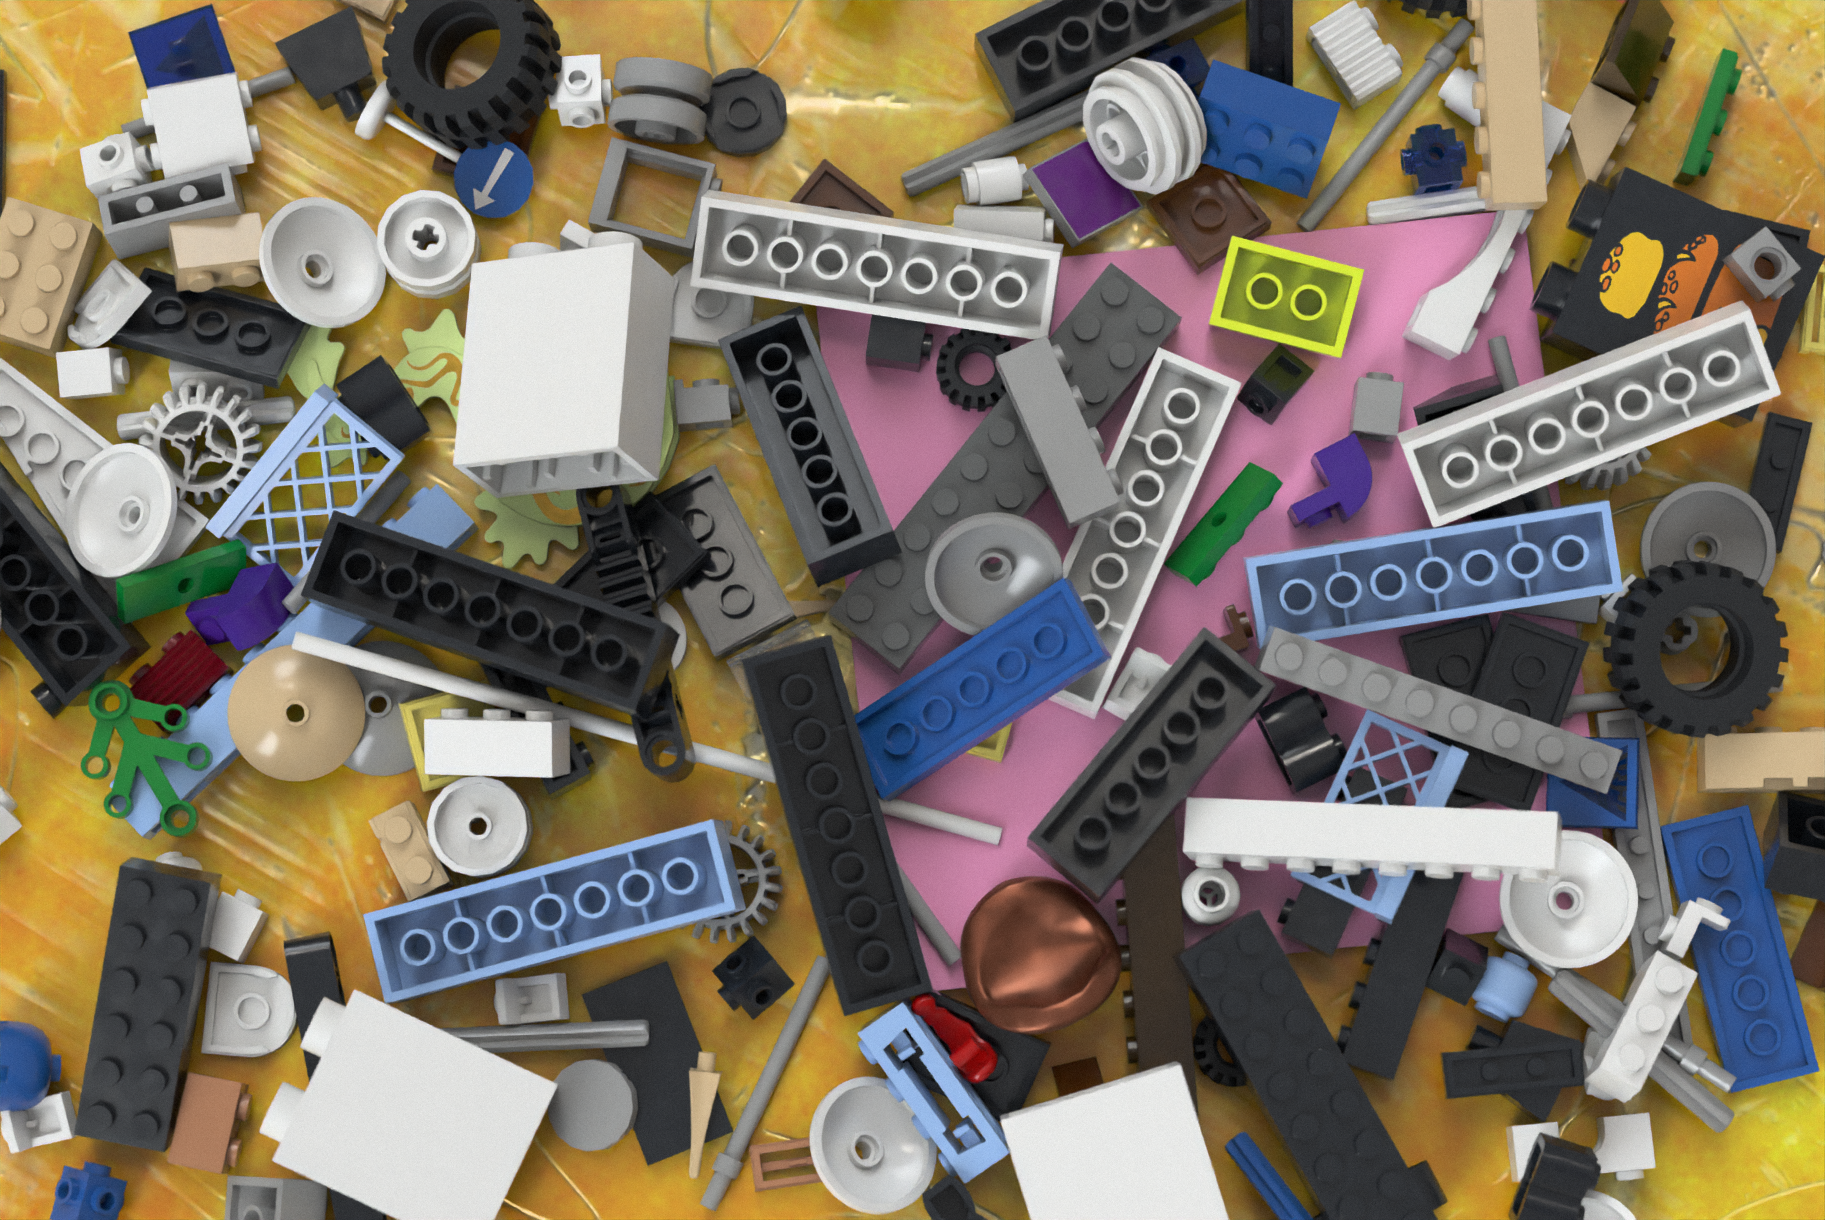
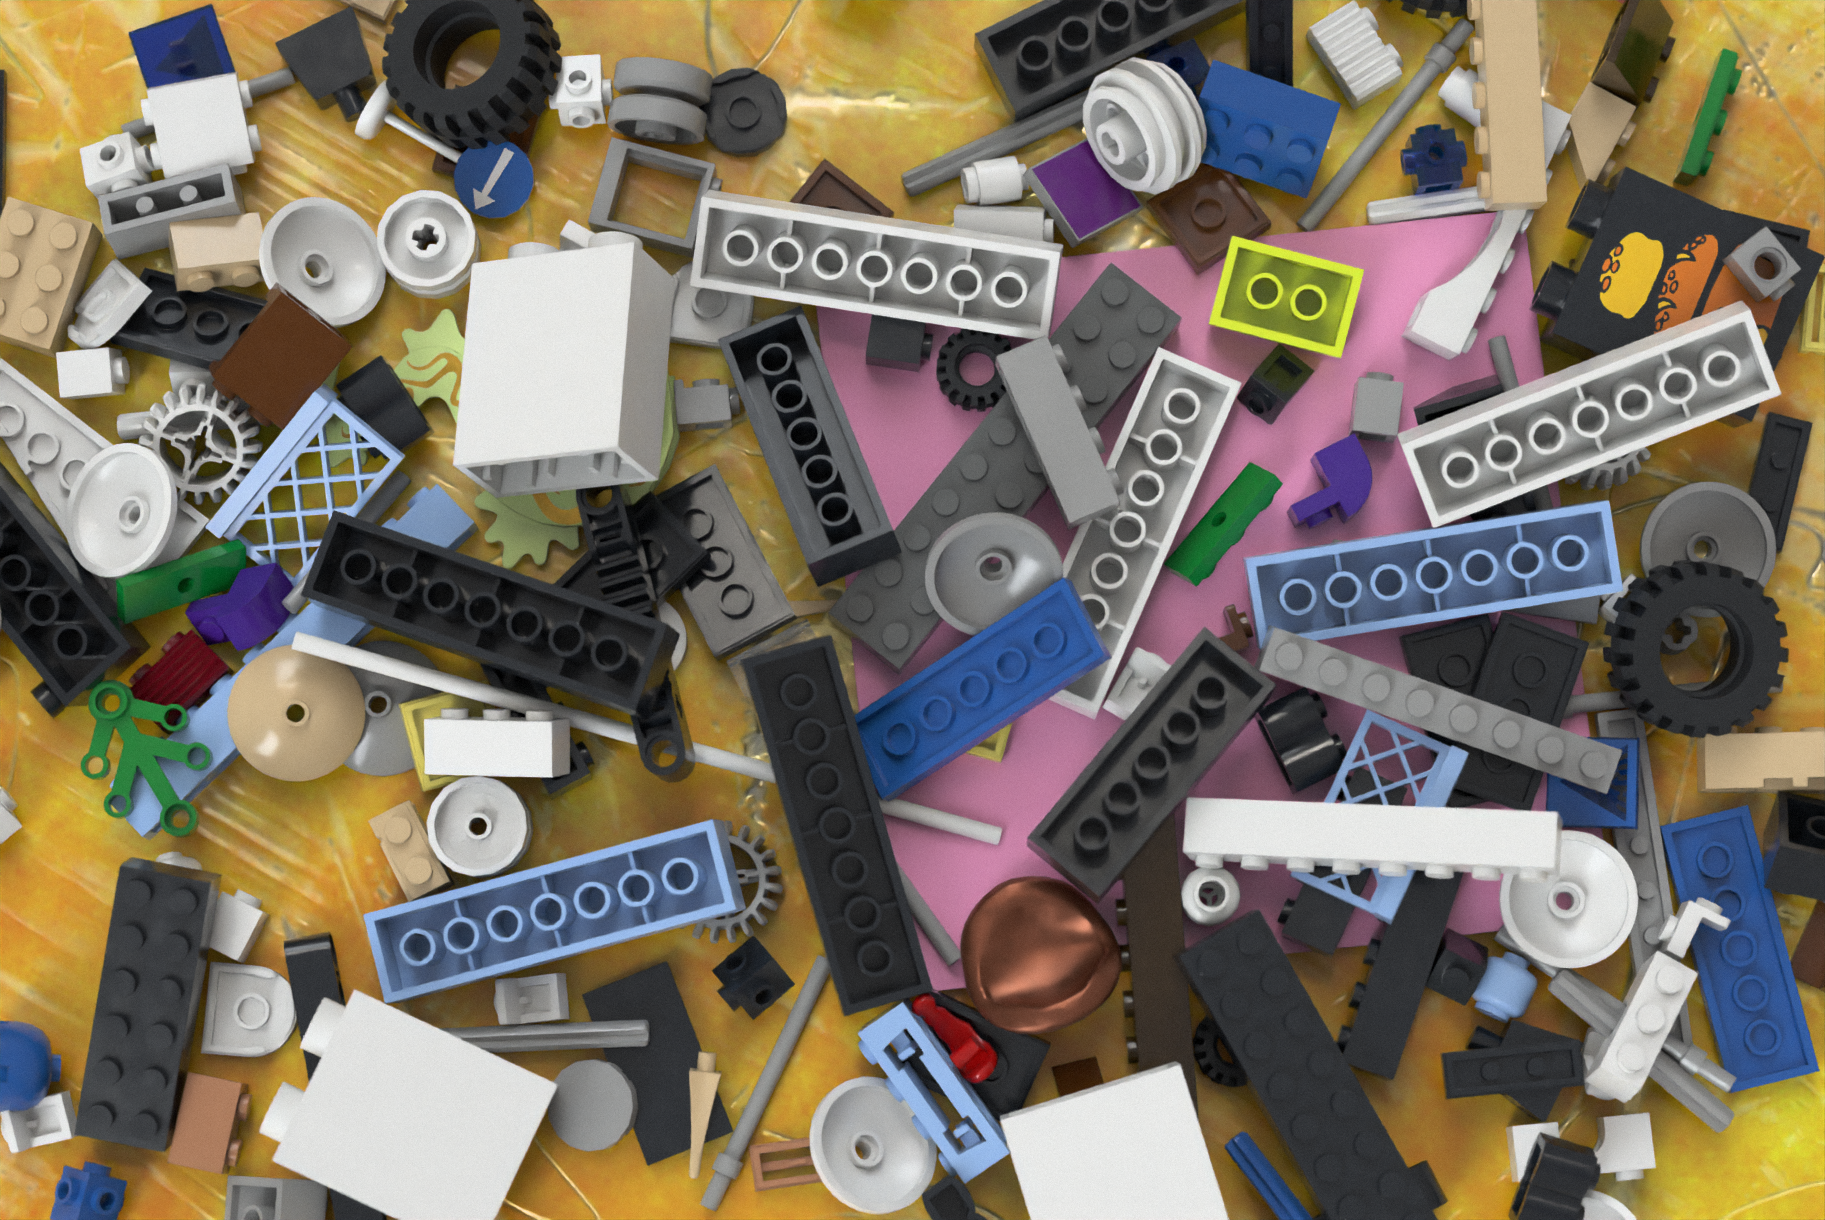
none -> reddish brown panel [208,282,352,430]

